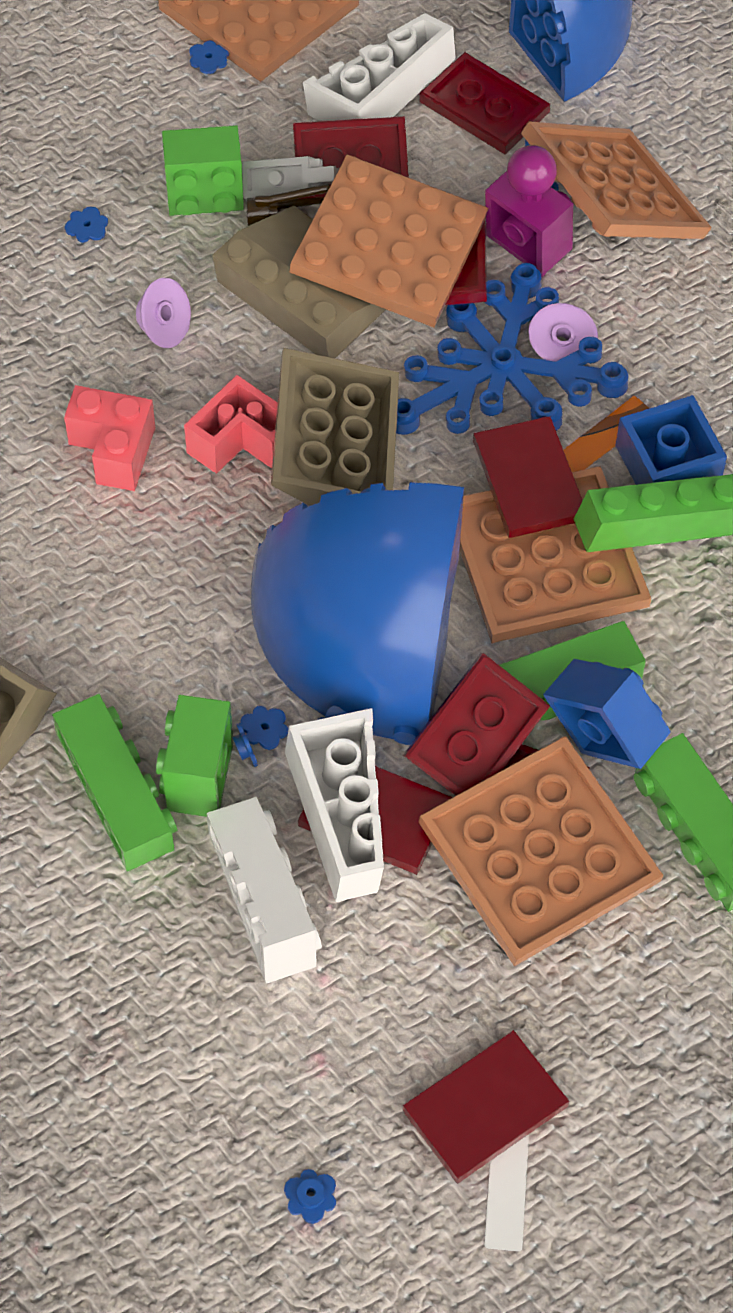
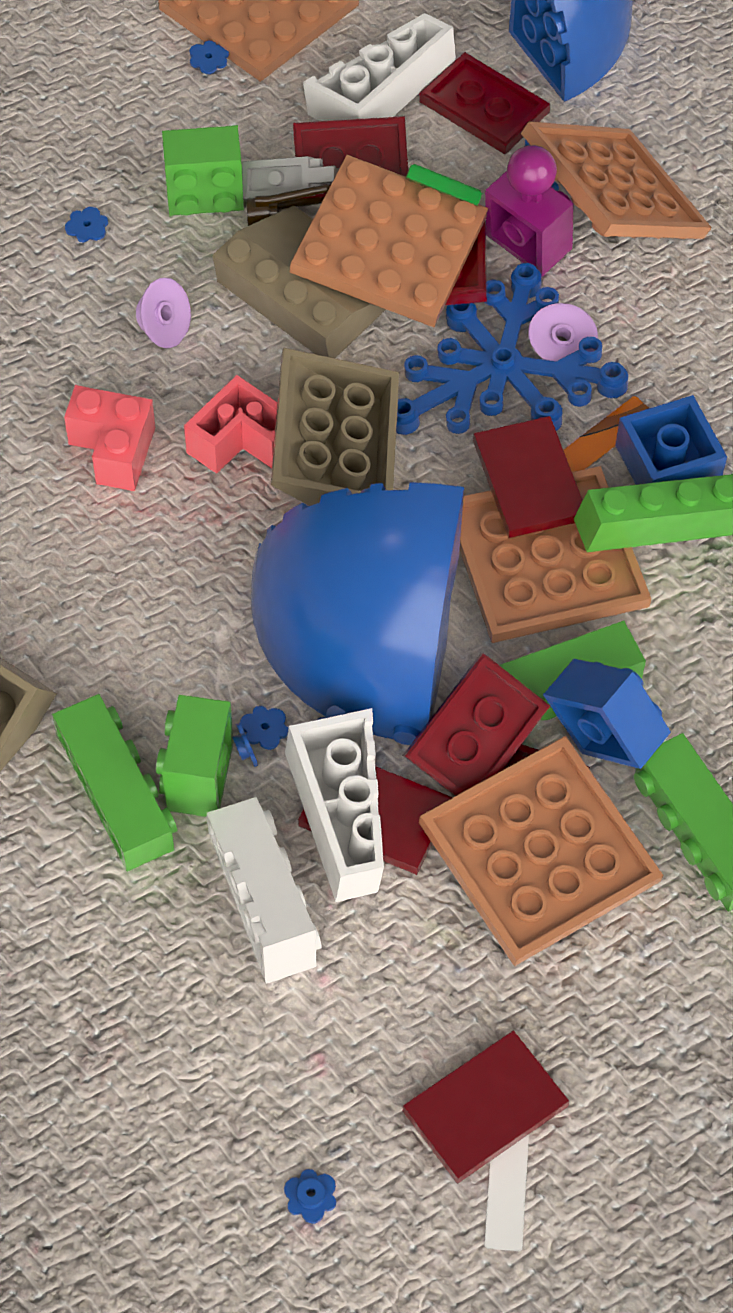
none -> green tile [405,164,483,206]

